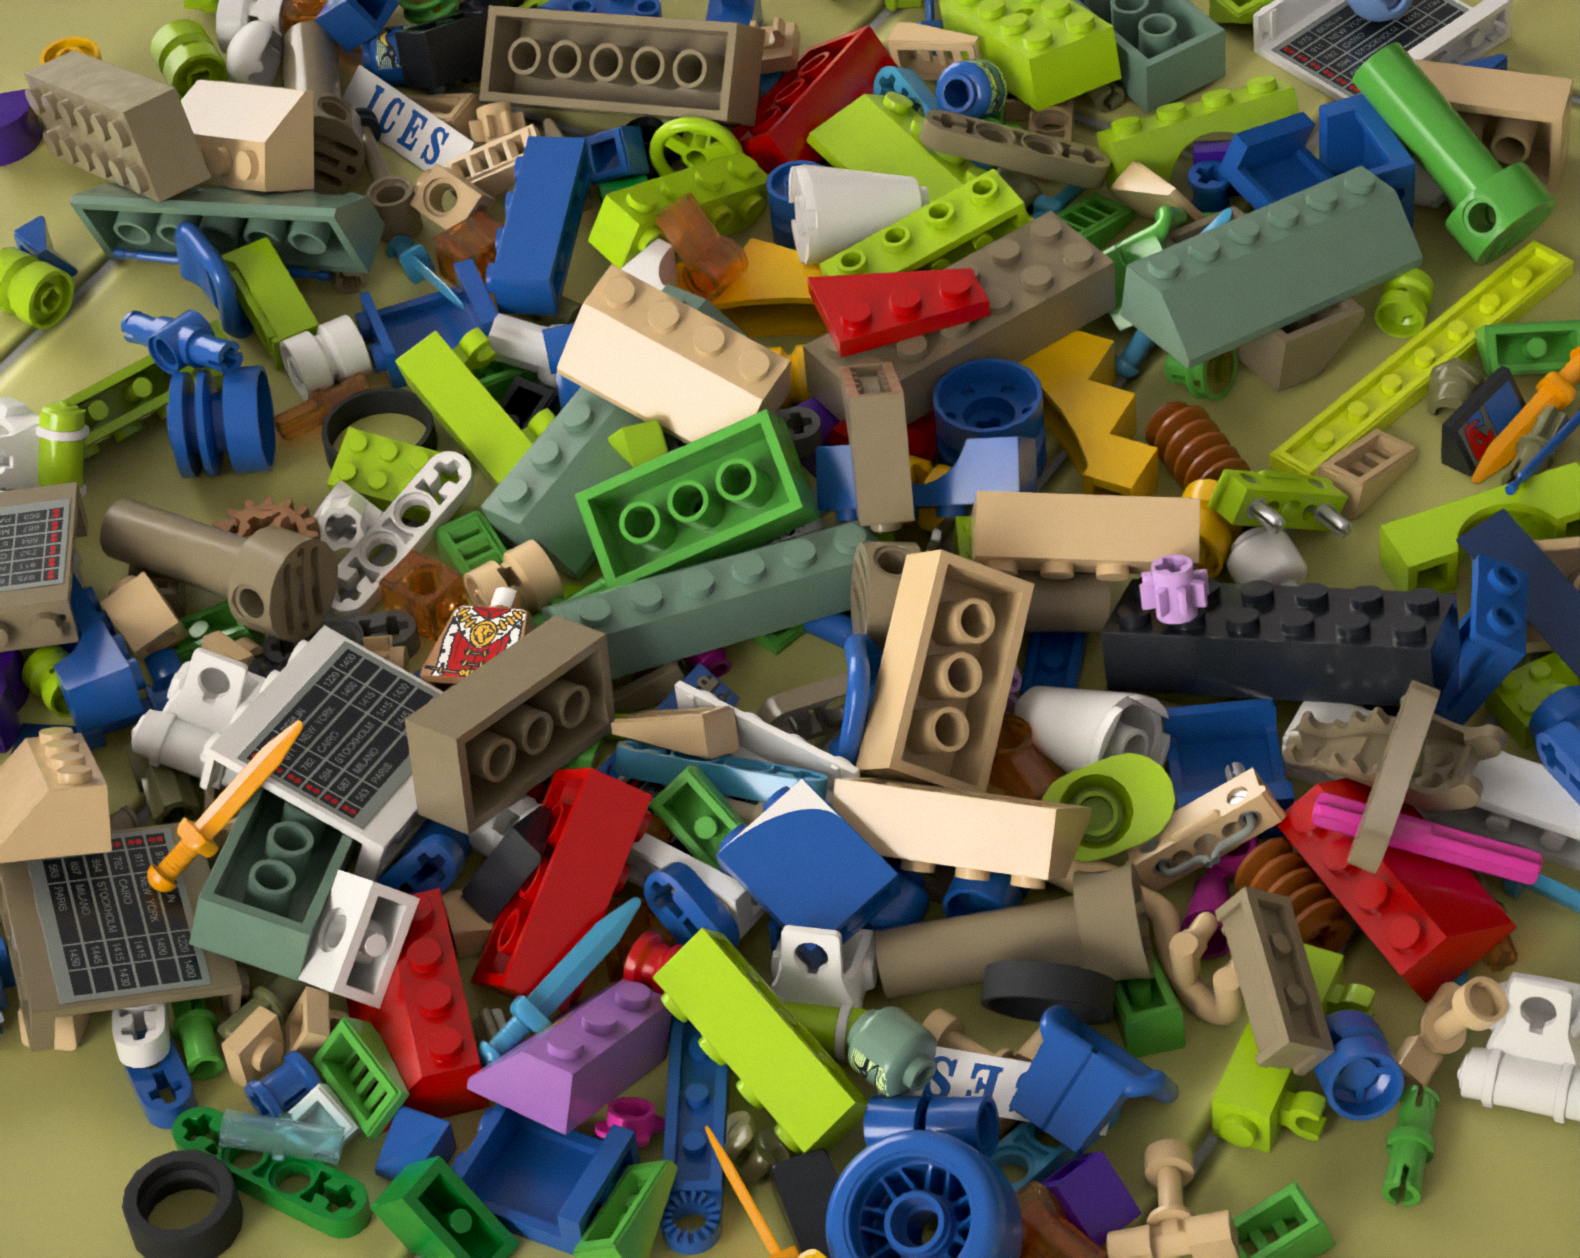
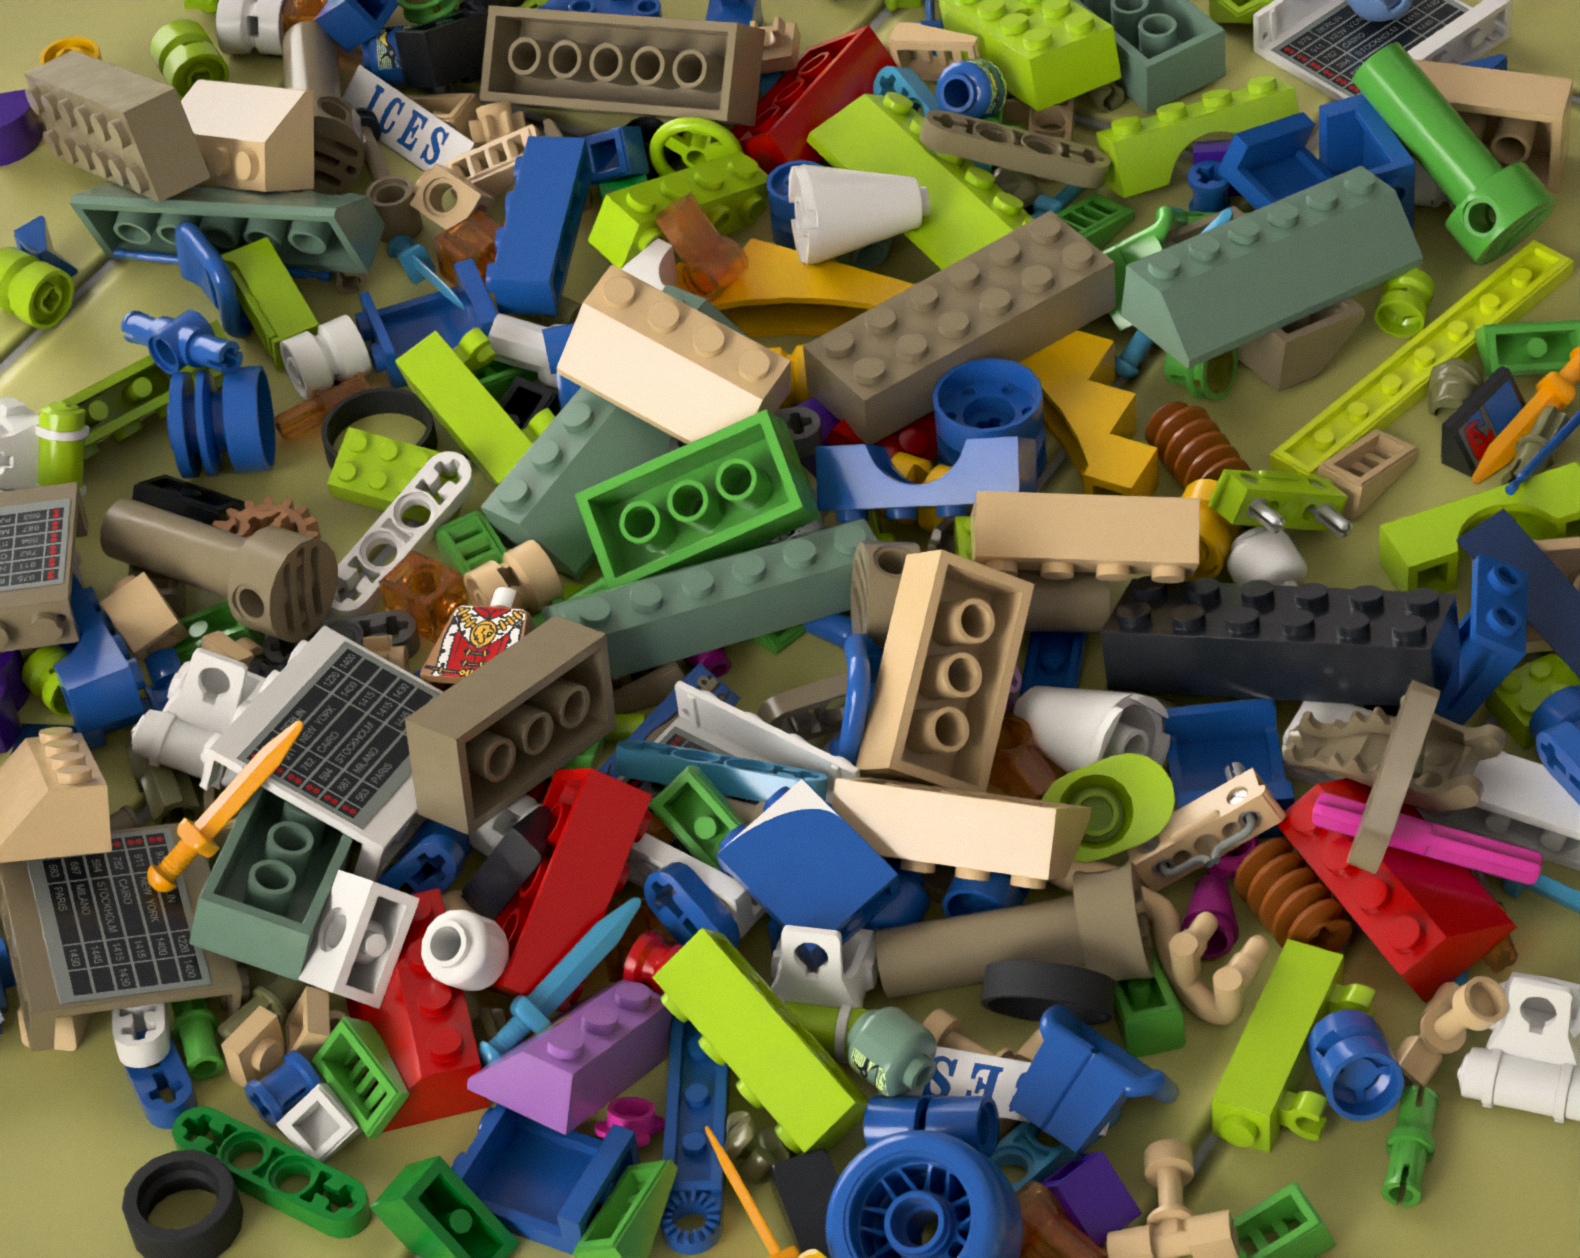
clear light blue pin [219,1108,345,1166] -> none
white hair [226,20,282,86] -> none
white piece [313,480,382,551] -> none
blue slope [375,1106,457,1181] -> none
lime slope [608,419,669,468] -> none
tan slope [611,706,739,759] -> none
red wing [807,268,990,358] -> none
lime brick [819,168,1029,276] -> none
dark tan arch [839,361,915,532] -> none
tan slope [1111,161,1204,224] -> none
lavender gear [1139,555,1210,624] -> none
dark tan container [1215,886,1335,1076] -> none
none -> black slope [132,474,245,526]
none -> white head [421,910,509,991]

